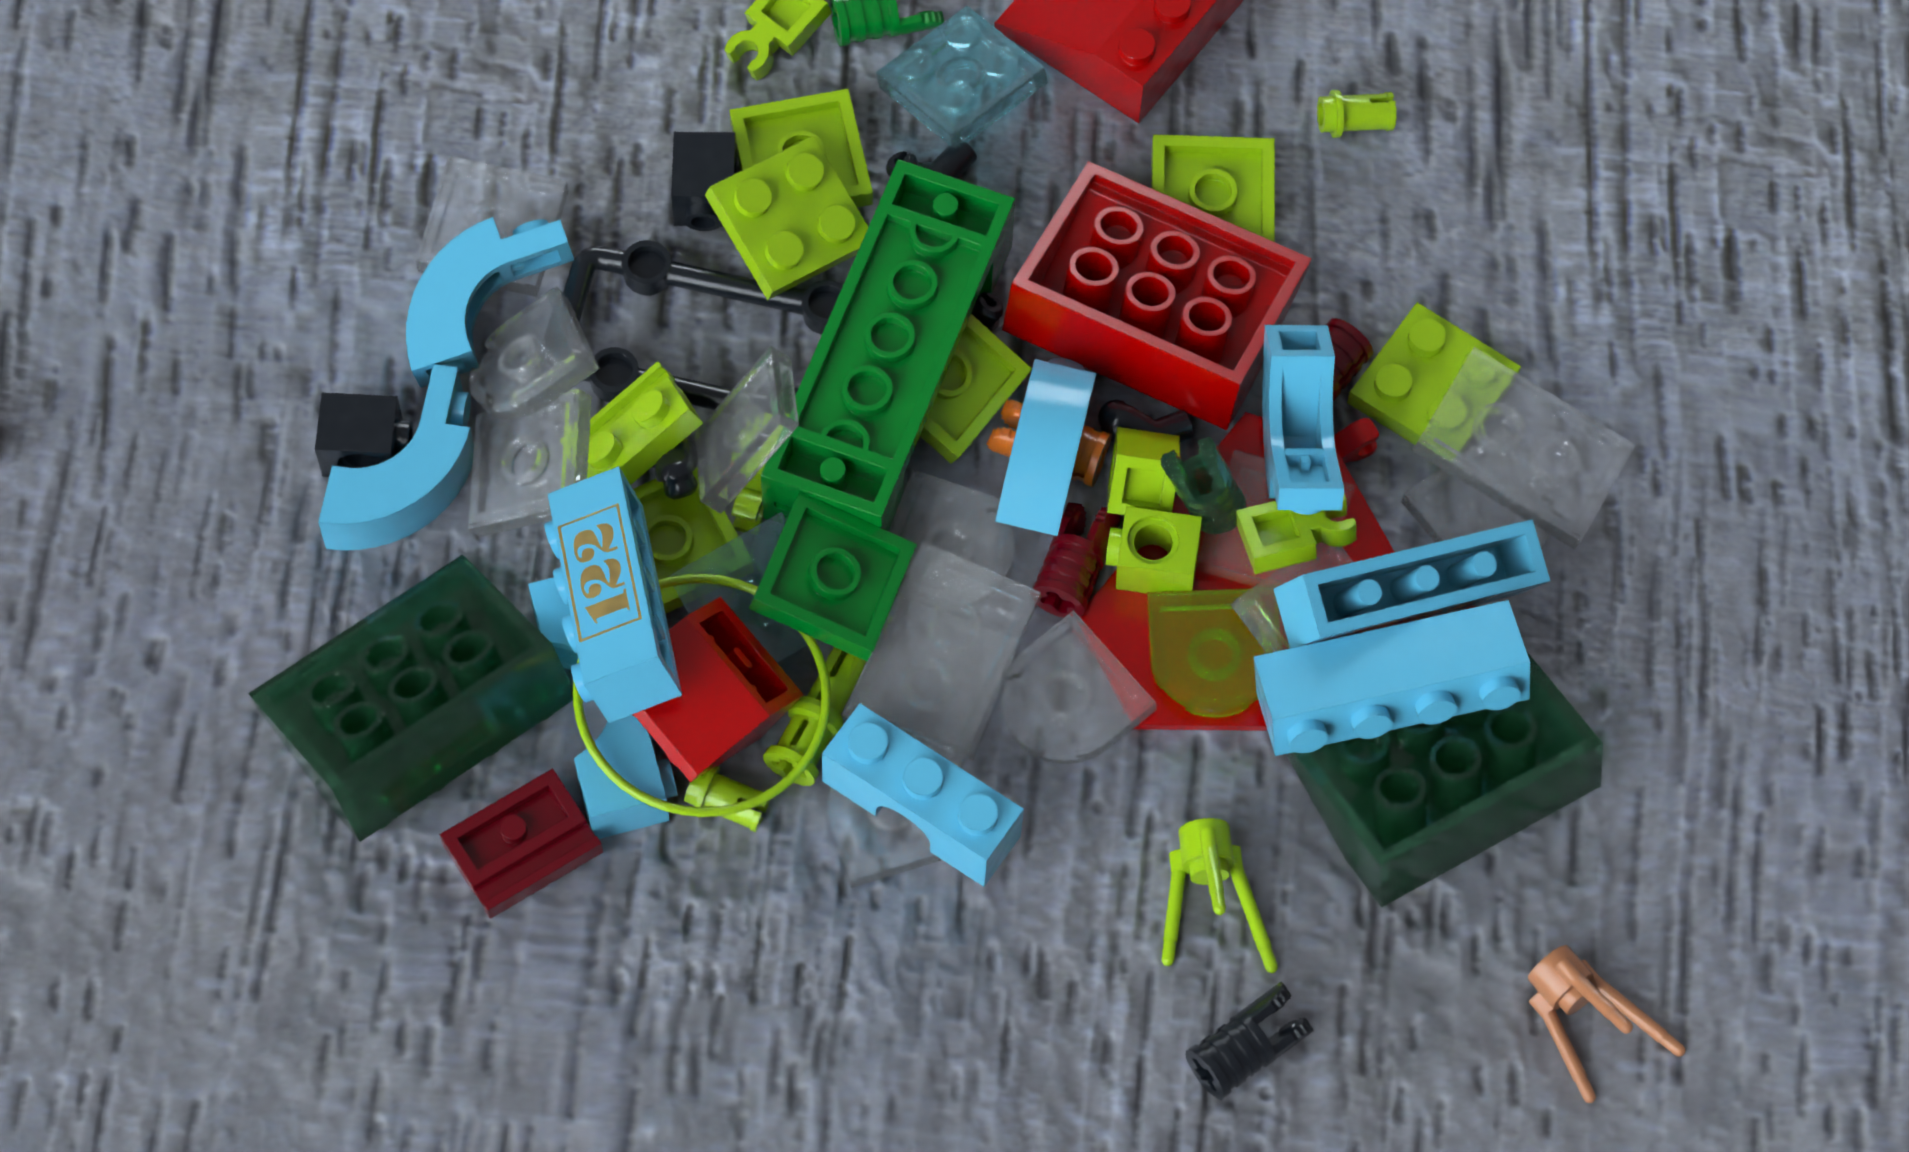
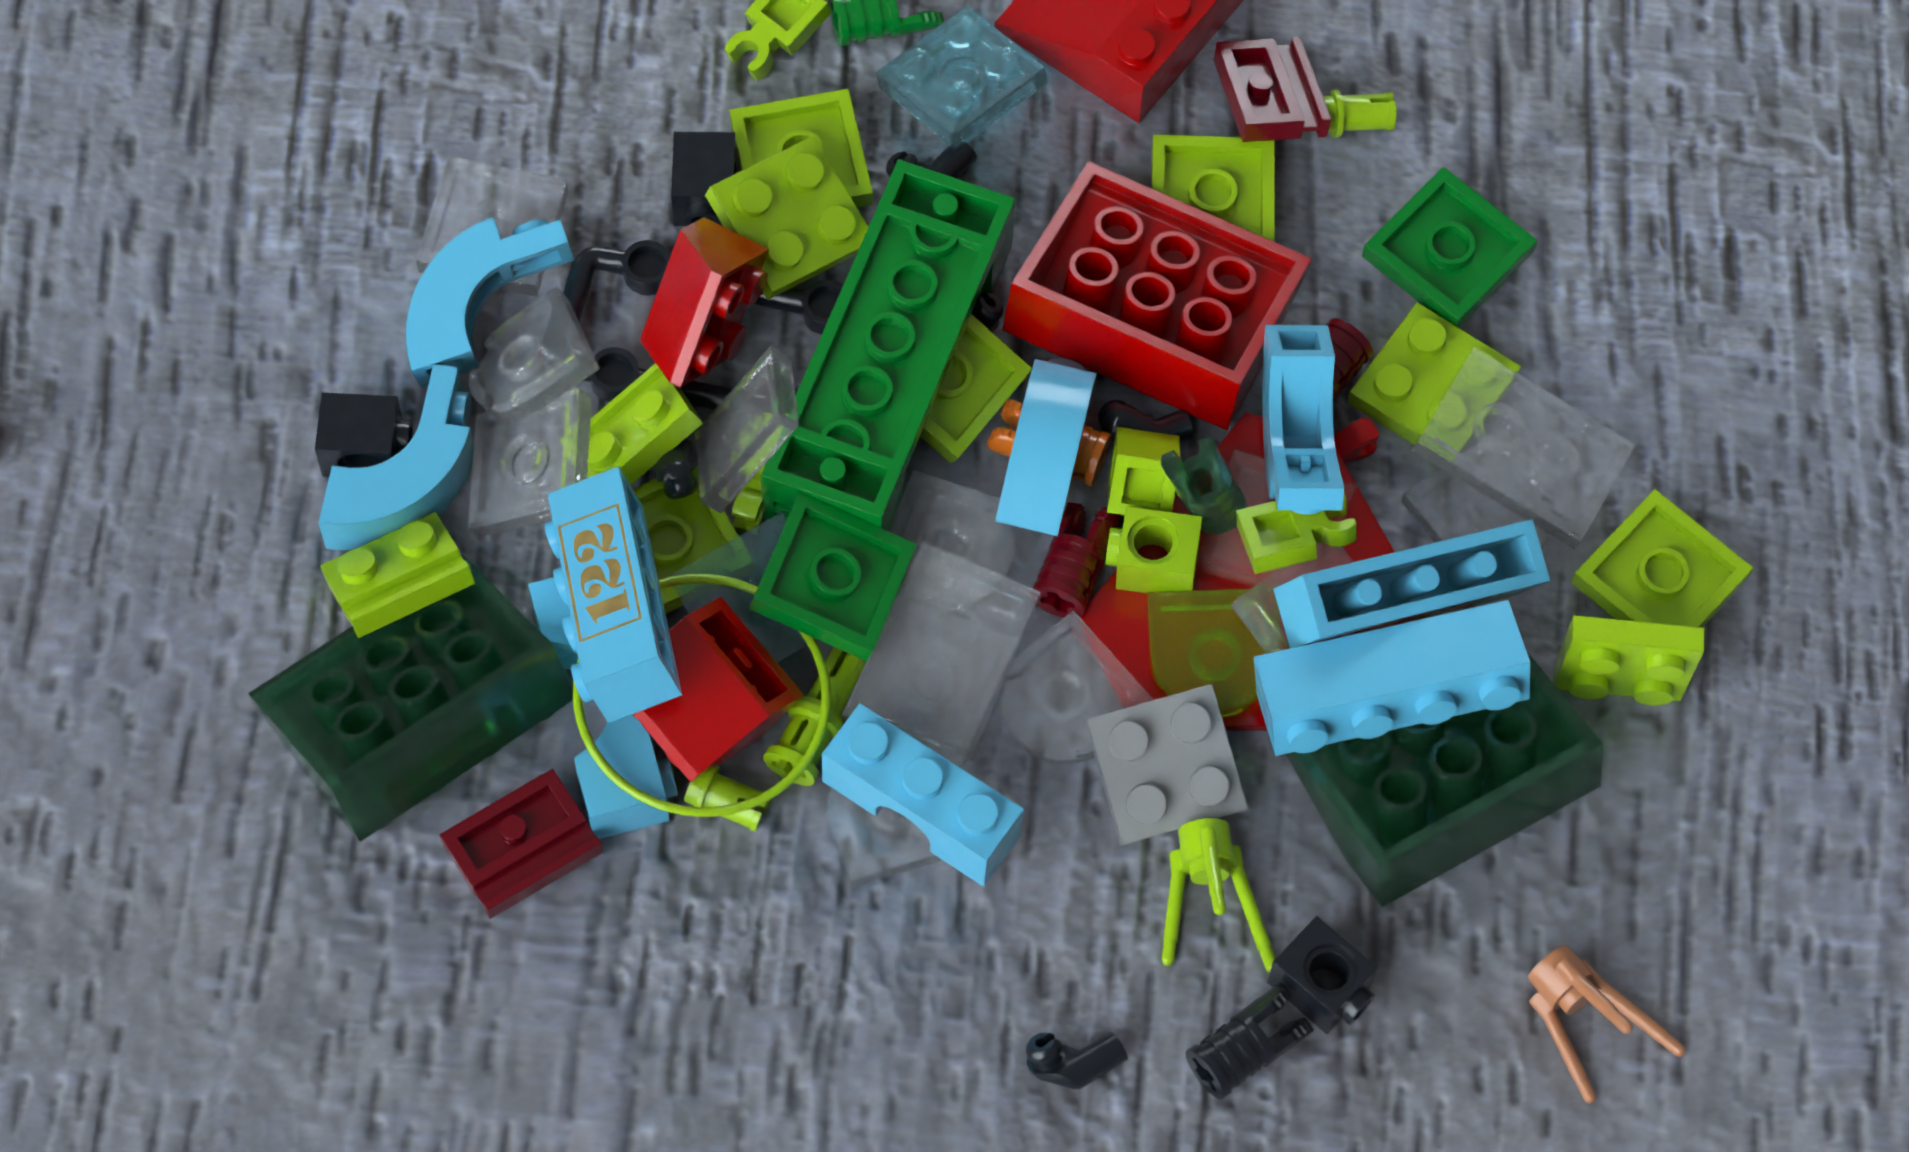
none -> lime plate [320,512,475,638]
none -> red slope [640,217,769,388]
none -> black arm [1026,1032,1128,1089]
none -> light grey plate [1085,684,1248,846]
none -> plate [1213,37,1331,142]
none -> black brick [1267,916,1377,1034]
none -> green plate [1362,166,1537,328]
none -> lime plate [1553,615,1704,706]
none -> lime plate [1571,489,1754,628]

